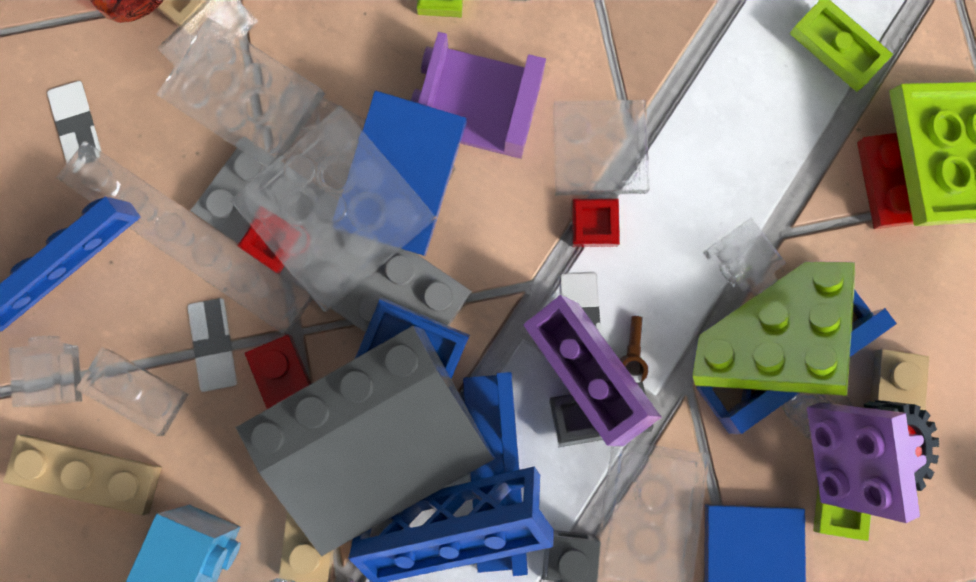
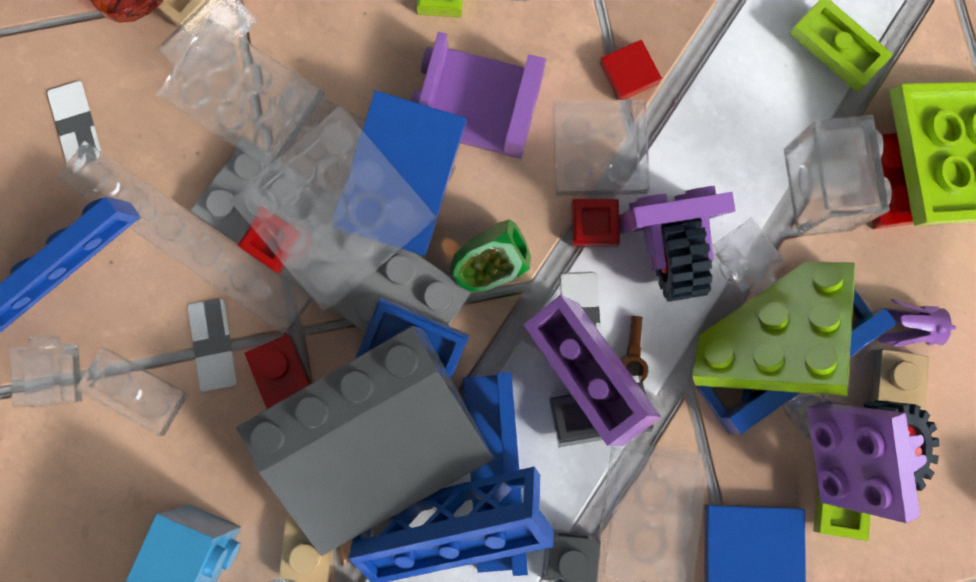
tan plate [3,435,162,516] -> none
none -> green rock [450,219,531,292]
none -> red tile [599,39,662,102]
none -> plate [619,186,736,302]
none -> clear brick [783,115,892,237]
none -> medium lavender piece [879,298,956,347]

